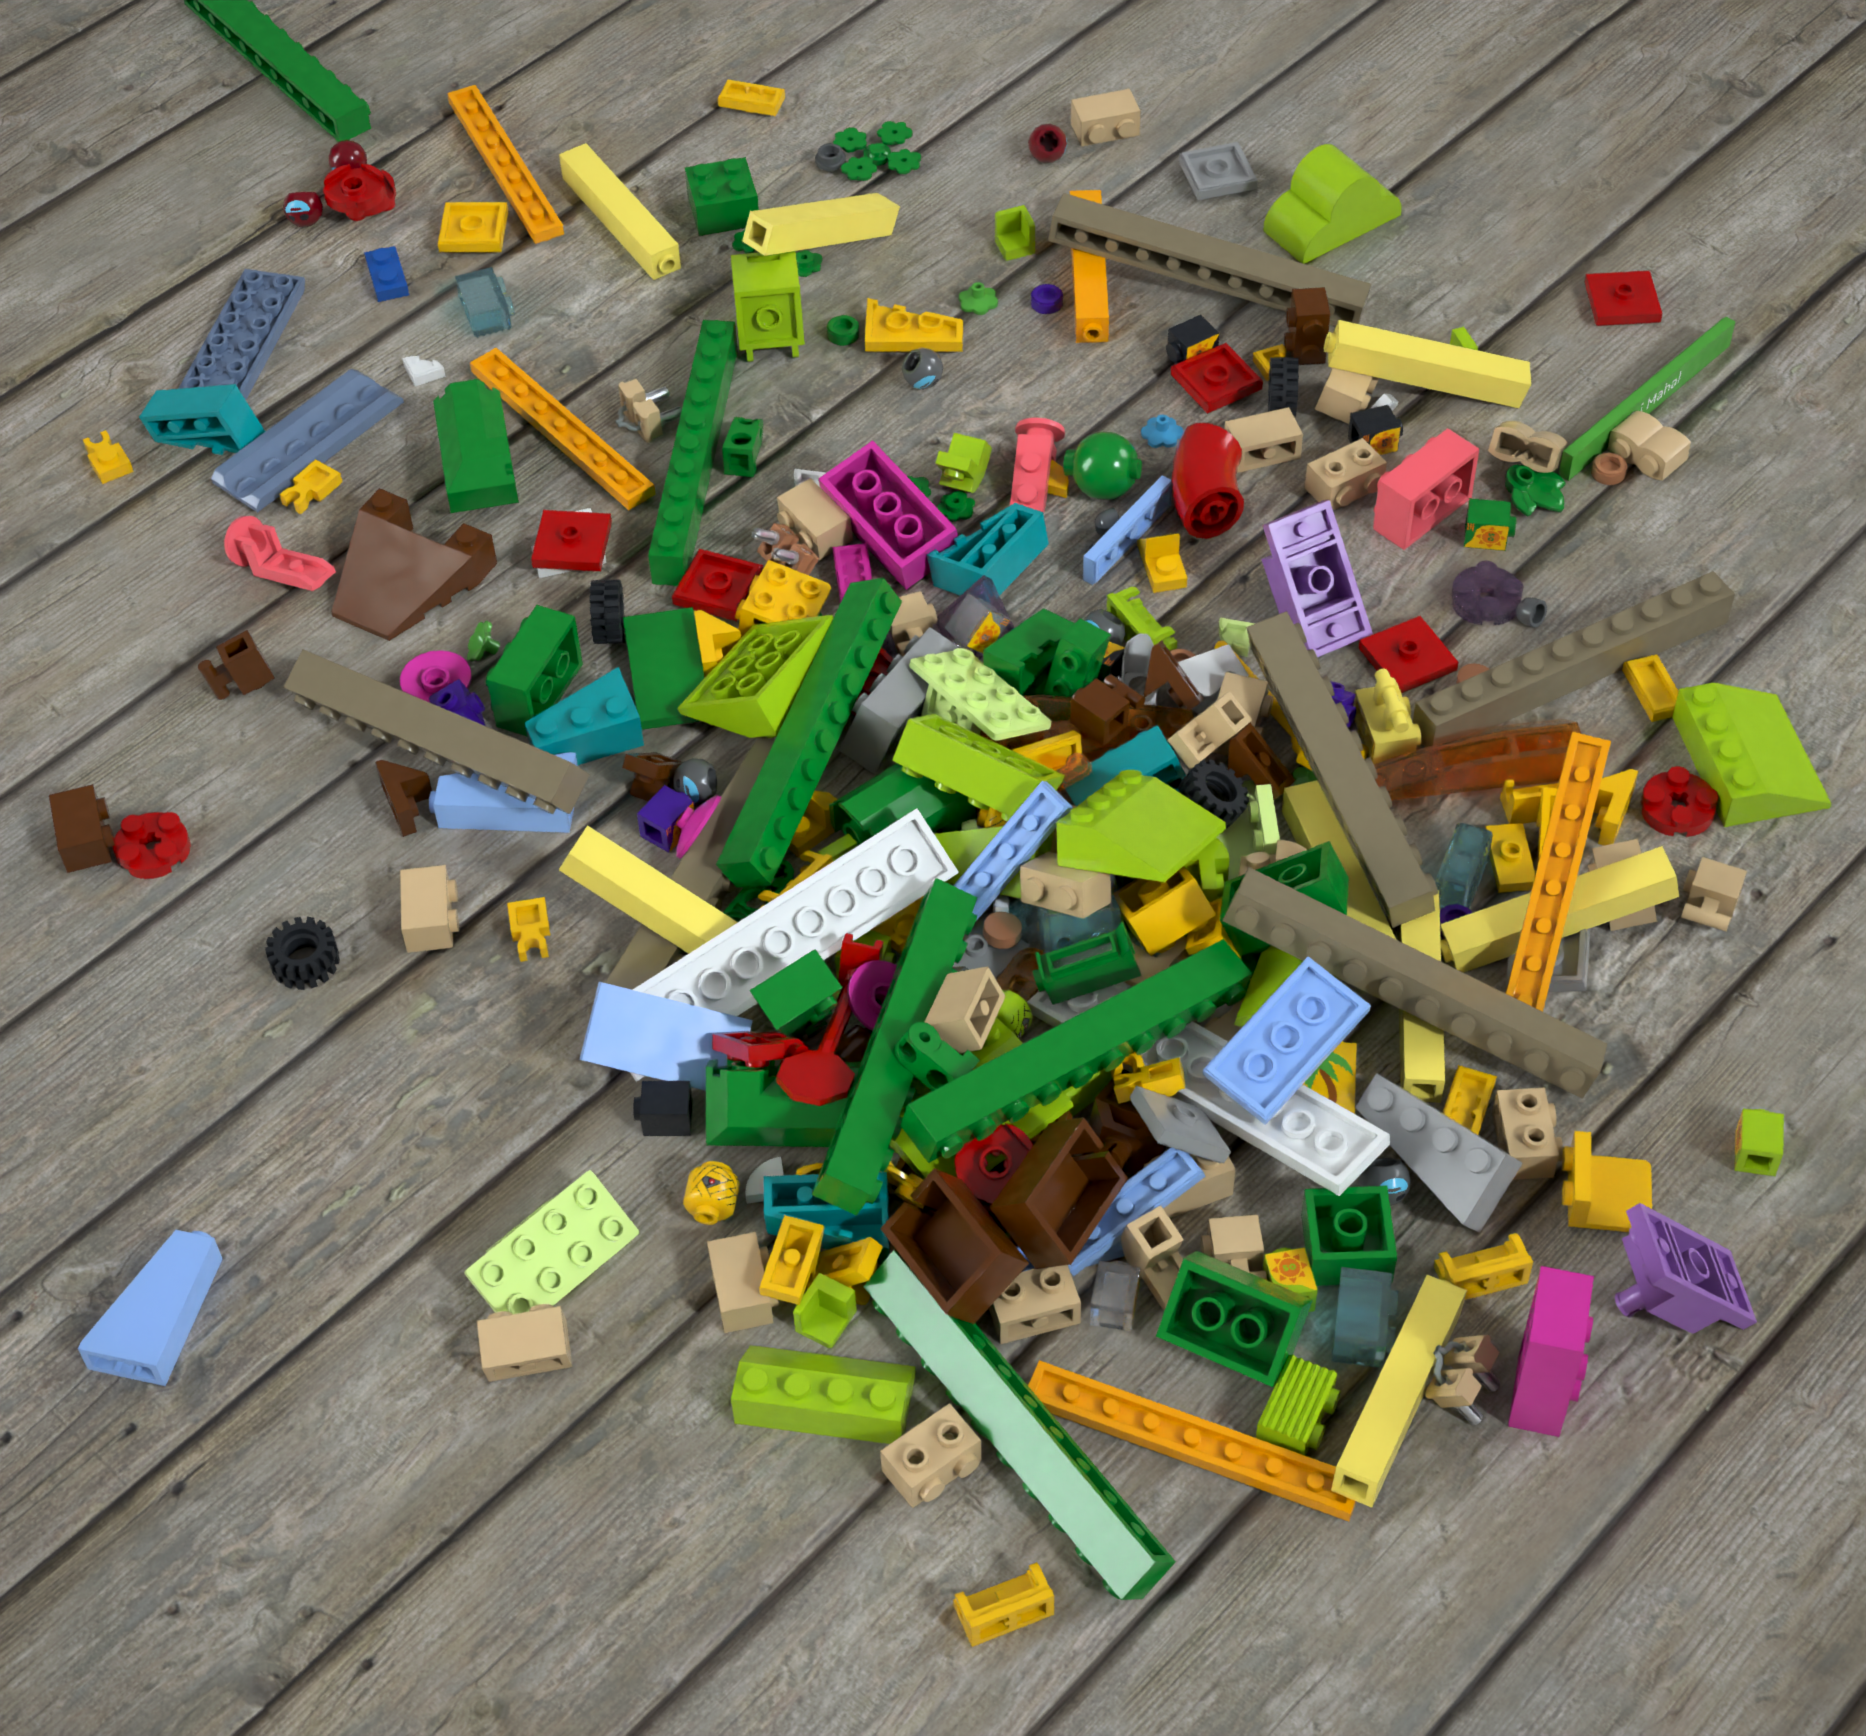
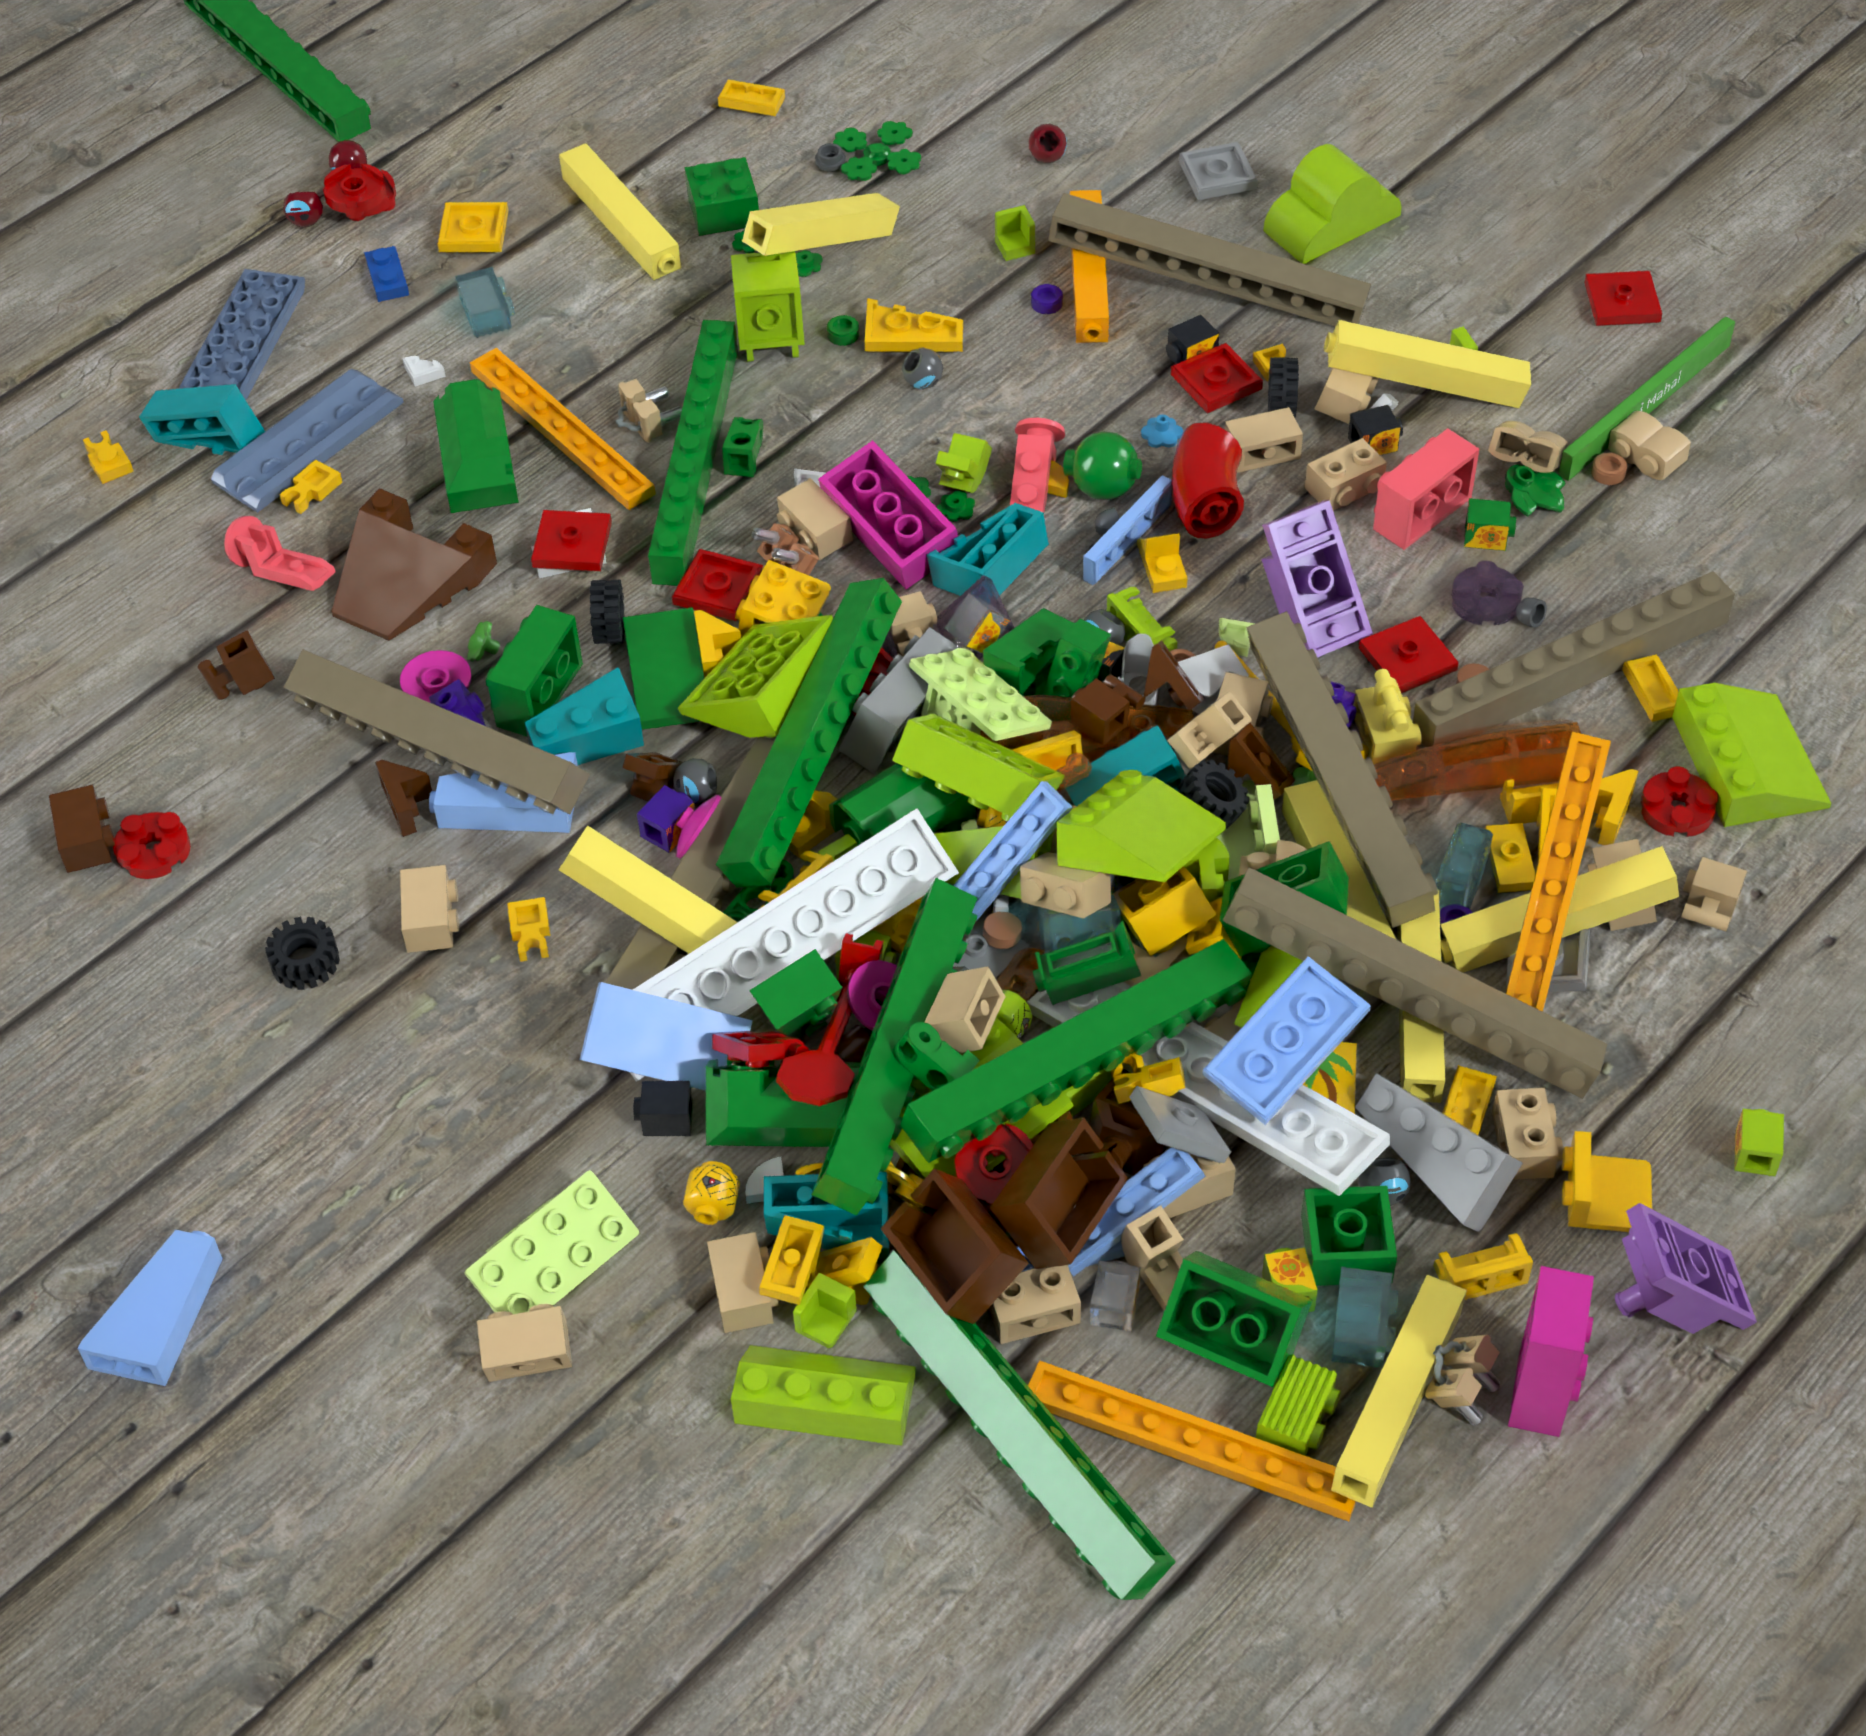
light orange plate [447,85,564,244] -> none
dark pink plate [832,543,872,603] -> none
tan brick [880,1403,982,1508] -> none
yellow hinge [953,1562,1054,1647] -> none
bright green plant [959,282,998,315] -> none
tan brick [1071,89,1141,147] -> none
tan brick [1201,1215,1267,1280] -> none
reddish brown brick [1284,287,1330,365] -> none

